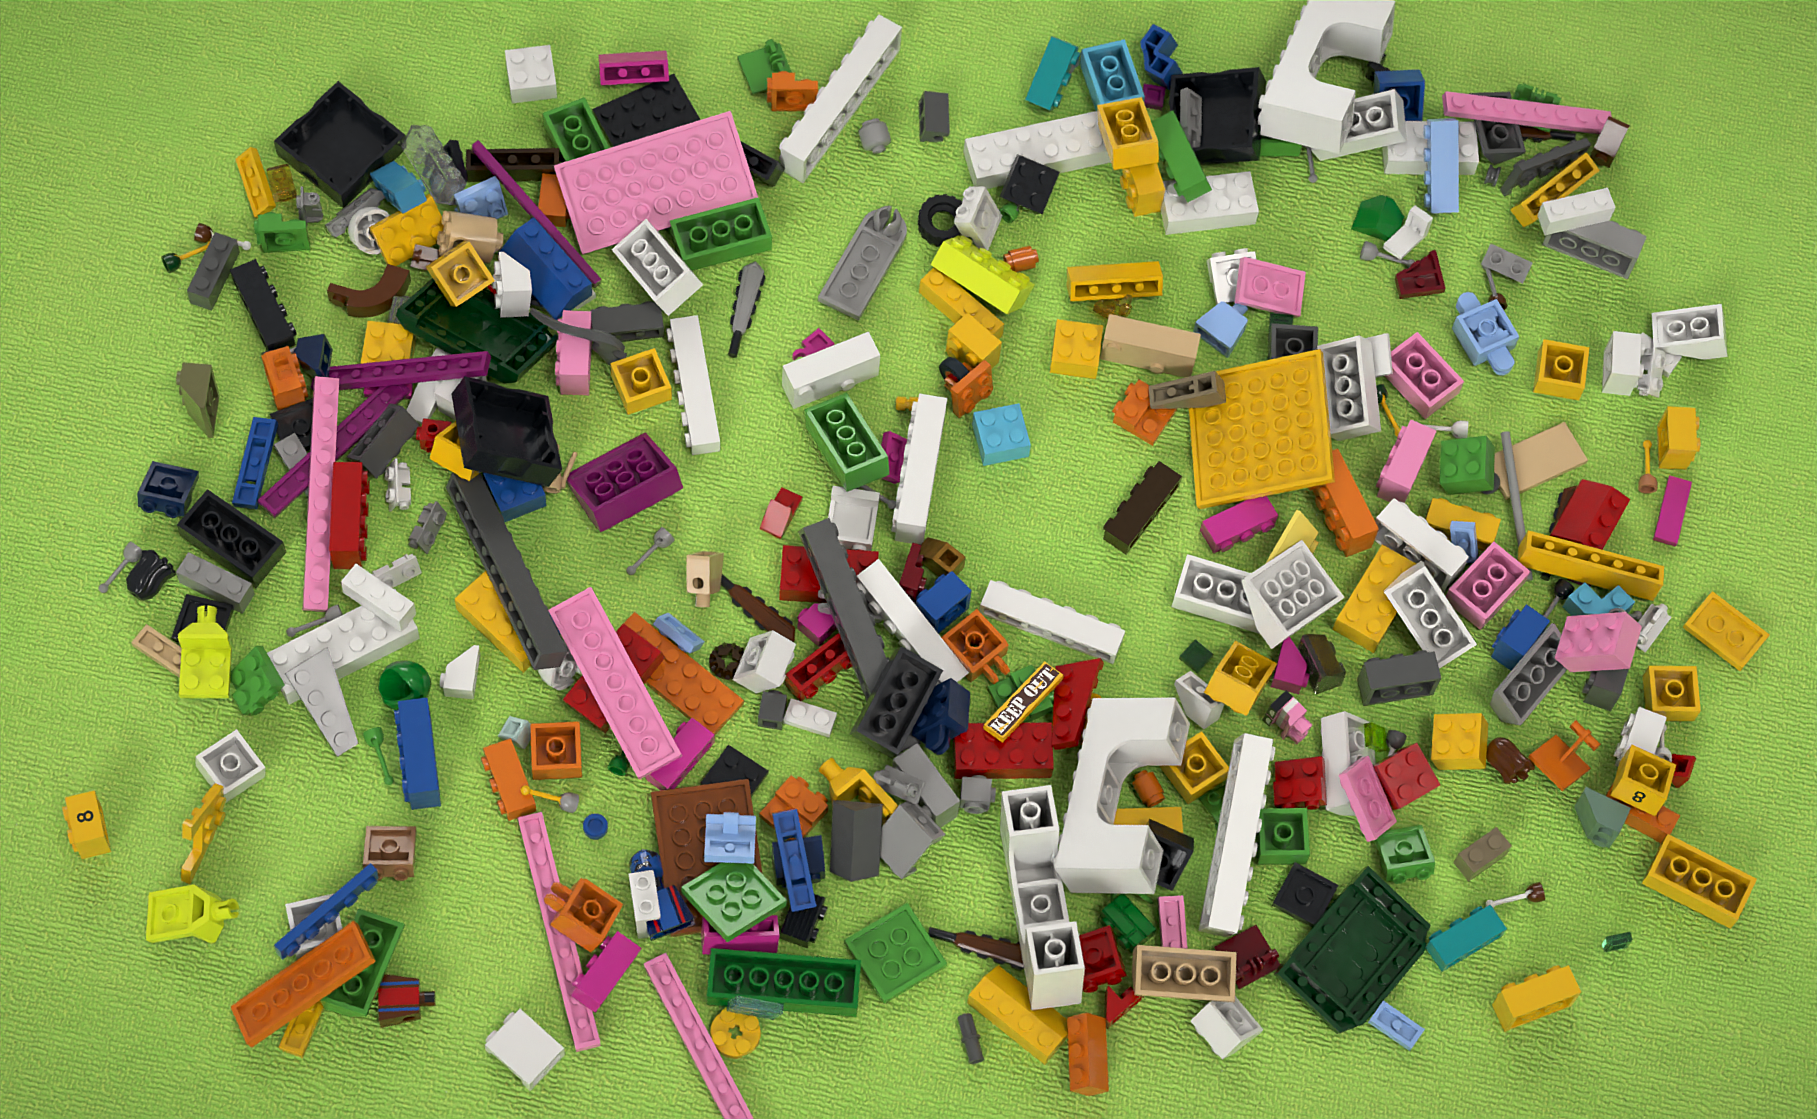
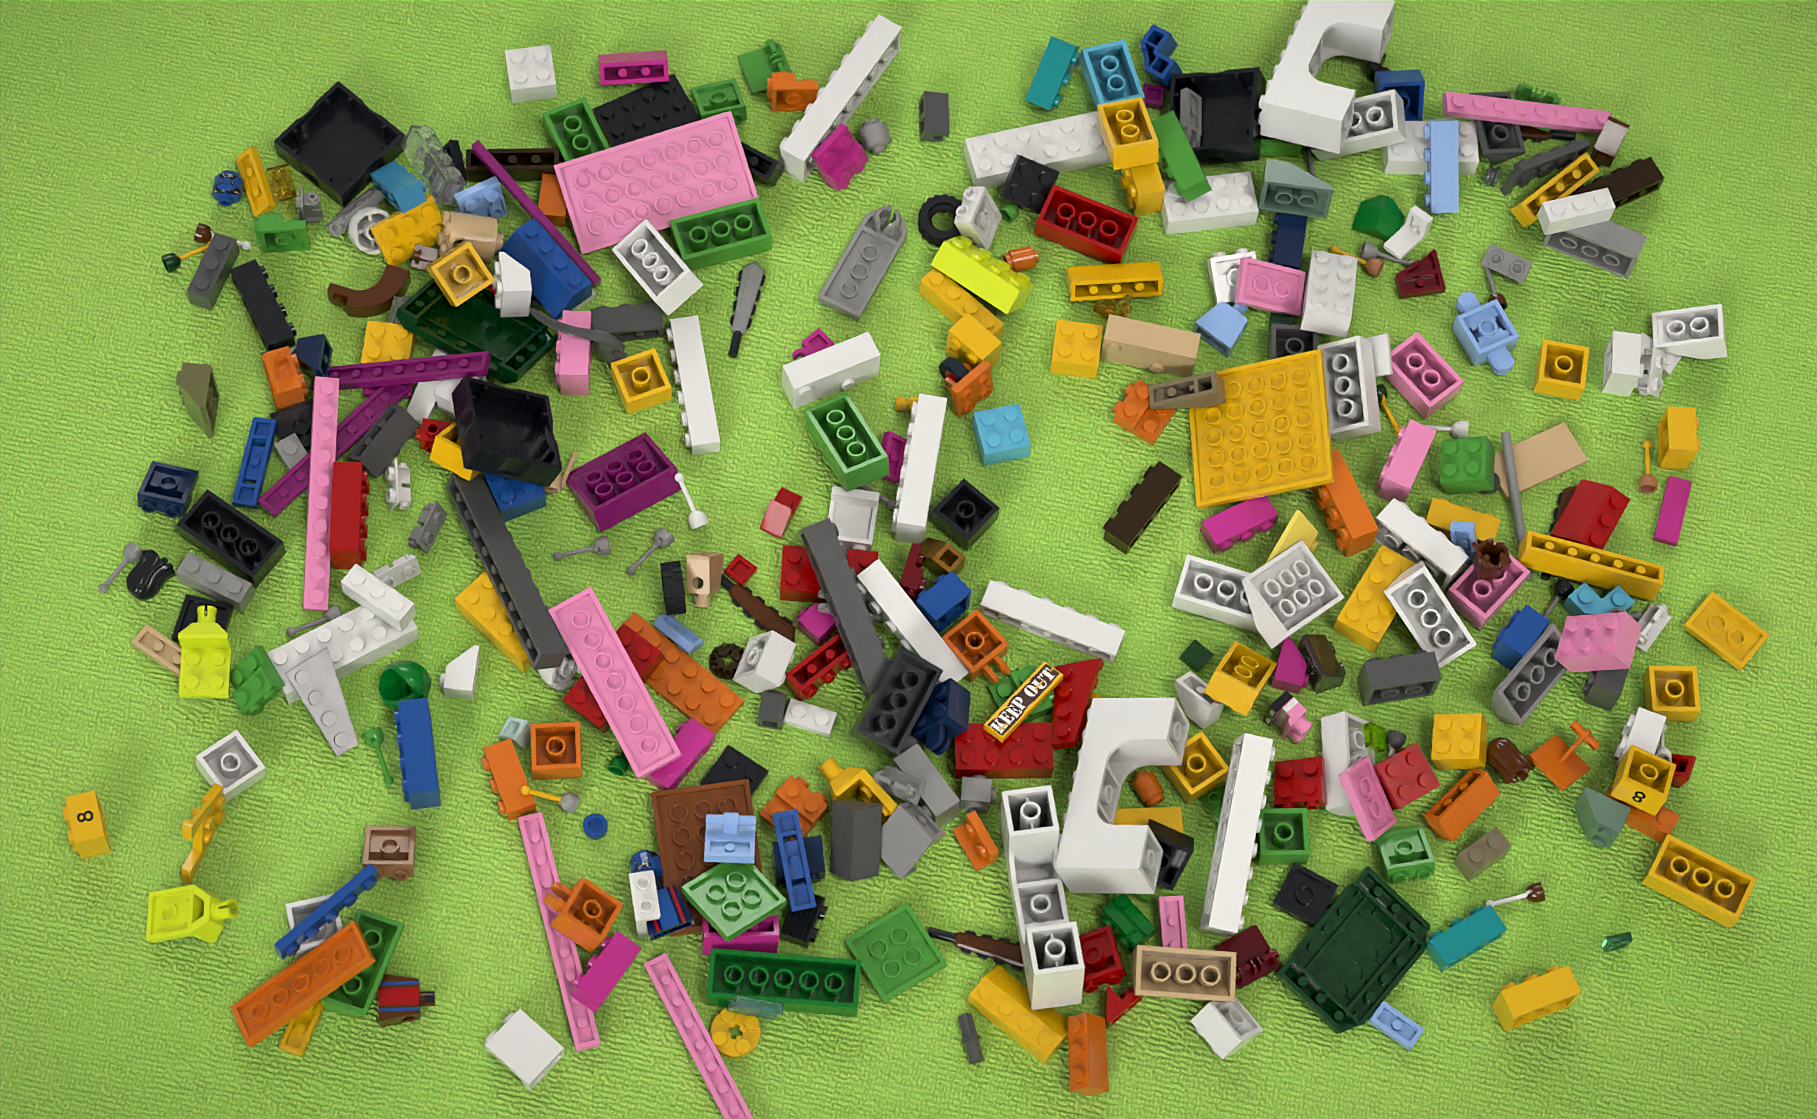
none -> blue head [212,170,244,207]
none -> light grey hinge [553,536,611,561]
none -> black tyre [660,561,686,616]
none -> white hinge [674,473,709,529]
none -> bright green plate [691,78,747,125]
none -> red tile [724,554,757,587]
none -> dark pink plate [811,124,869,191]
none -> black brick [931,479,1000,551]
none -> orange bracket [953,811,999,871]
none -> red brick [1034,184,1139,264]
none -> sand green slope [1258,159,1334,219]
none -> dark blue brick [1267,212,1308,270]
none -> white brick [1300,250,1358,338]
none -> hinge [1330,245,1384,278]
none -> orange brick [1424,768,1500,842]
none -> reddish brown piece [1472,538,1512,581]
none -> dark brown brick [1571,157,1665,209]

